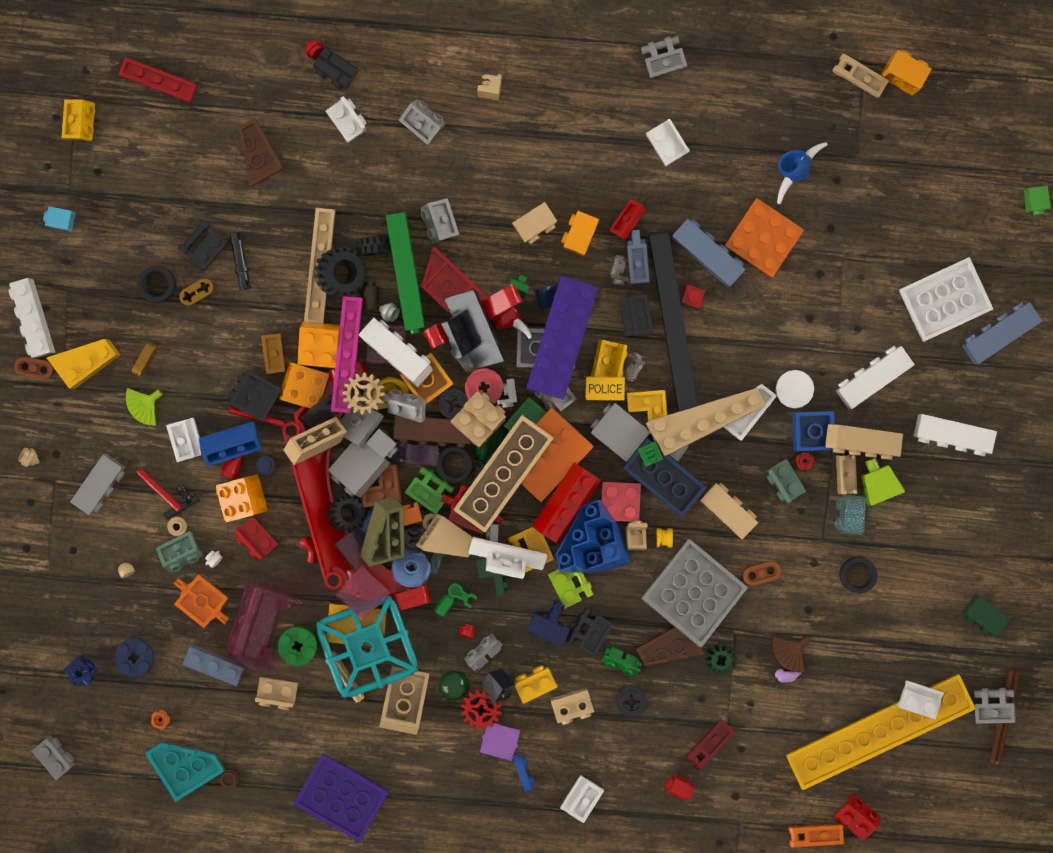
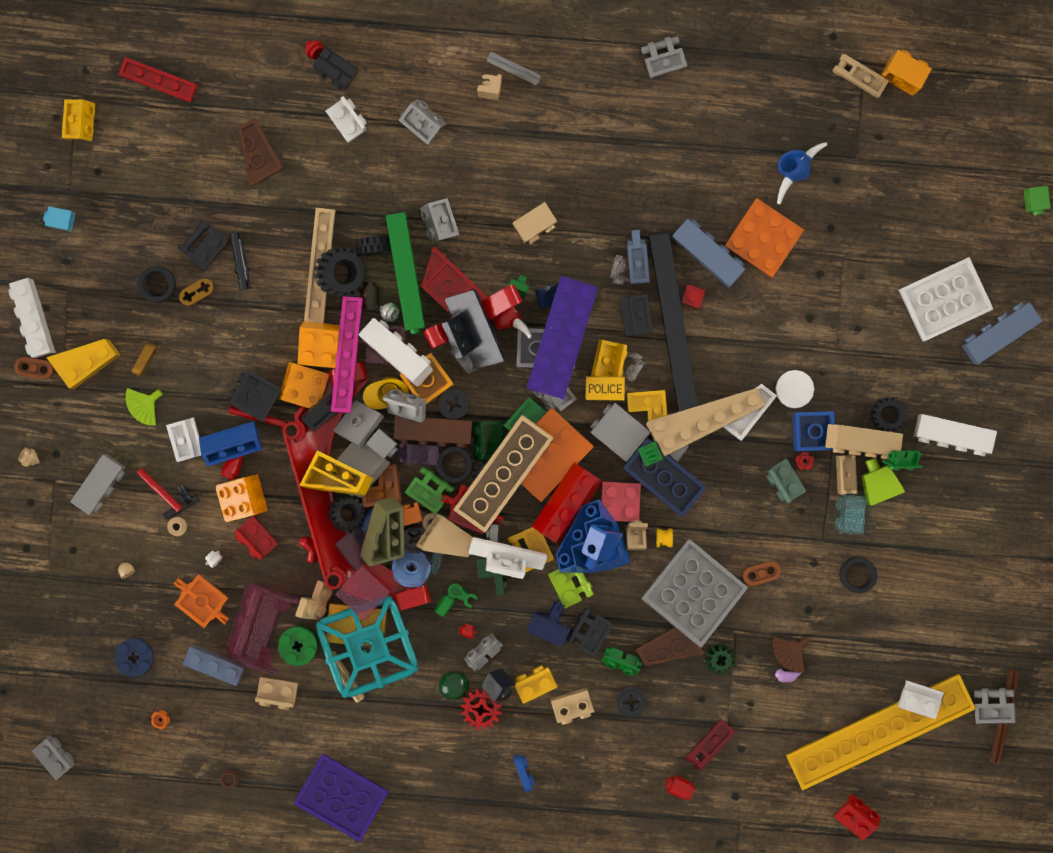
clear blue brick [63,655,97,687] -> none
teal plate [145,742,225,802] -> none
sand green bracket [156,531,203,573] -> none
dark blue plate [256,456,275,475] -> none
pearl gold plate [261,333,286,374] -> none
tan brick [284,417,347,465] -> none
tan gear [342,373,386,416] -> none
tan slope [379,666,429,735] -> none
tan plate [451,392,506,448] -> none
coral plate [465,368,503,405] -> none
medium lavender piece [480,723,520,761] -> none
light grey bracket [497,379,517,408] -> none
white plate [560,775,604,823] -> none
light orange brick [561,211,599,256] -> none
red plate [609,199,646,240] -> none
white plate [646,119,690,166] -> none
tan brick [699,483,758,540] -> none
orange plate [789,823,844,847] -> none
white brick [835,345,915,409] -> none
dark green brick [962,594,1010,637] -> none
none -> tan plate [295,580,334,620]
none -> yellow wedge [300,451,374,496]
none -> light grey axle [487,52,541,85]
none -> blue torso [582,524,623,570]
none -> black tyre [871,398,907,432]
none -> green hinge [882,450,923,471]

